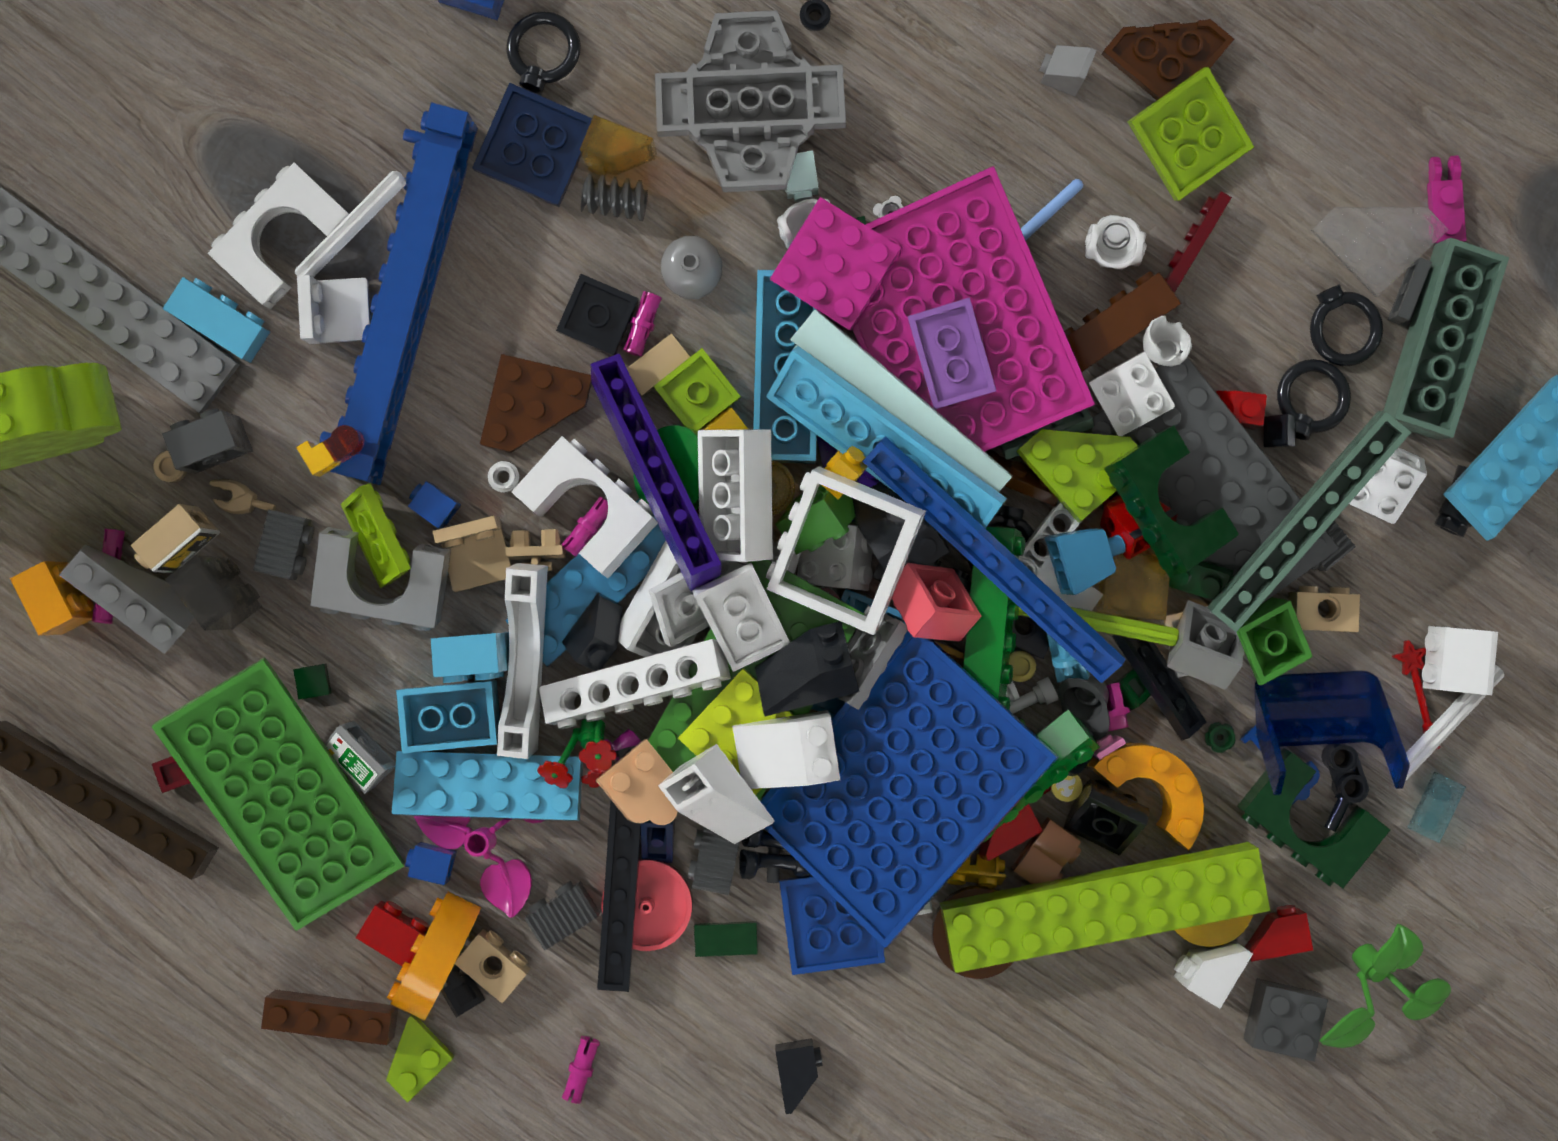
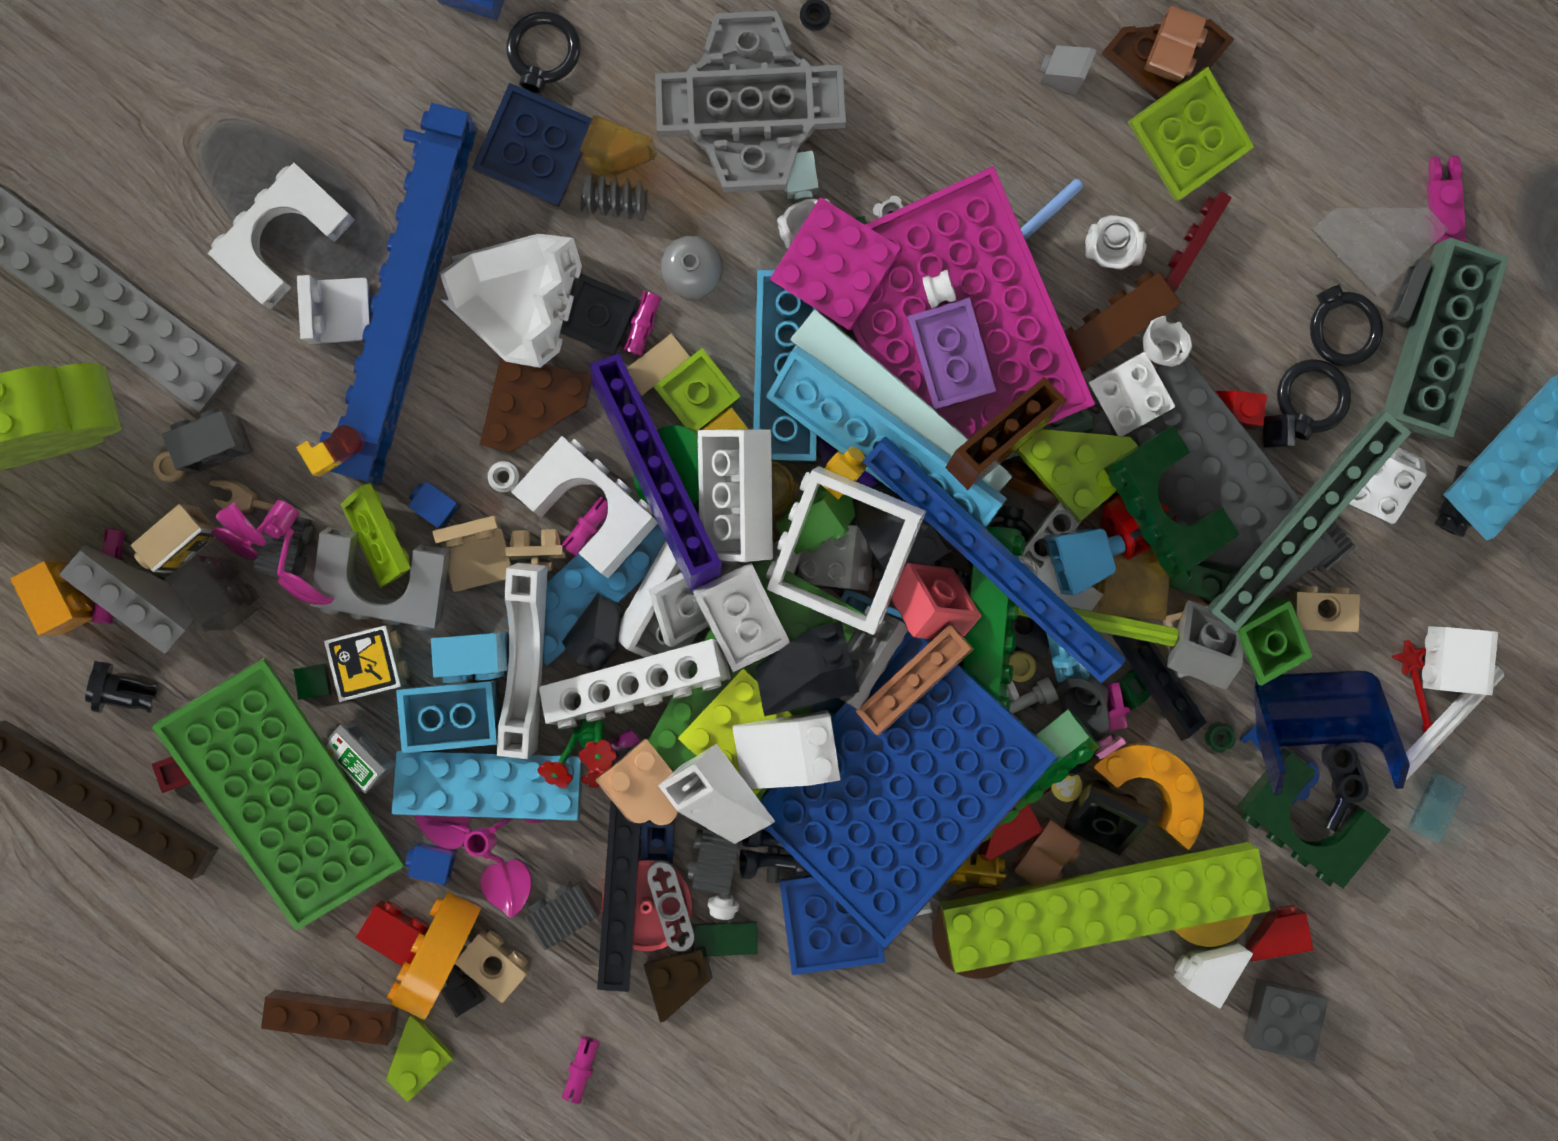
medium azure brick [162,277,270,363] -> none
white axle [295,171,406,278] -> none
black slope [775,1038,823,1114] -> none
bright green plant [1319,924,1451,1048] -> none
none -> black piece [85,661,158,713]
none -> dark pink plant [211,500,335,605]
none -> piece [324,625,410,702]
none -> white panel [439,234,582,368]
none -> dark brown wing [643,948,713,1023]
none -> light grey beam [647,860,694,951]
none -> white plate [708,893,739,920]
none -> nougat plate [856,624,974,736]
none -> white wheel [922,270,957,308]
none -> reddish brown brick [945,377,1067,490]
none -> nougat brick [1144,5,1208,83]

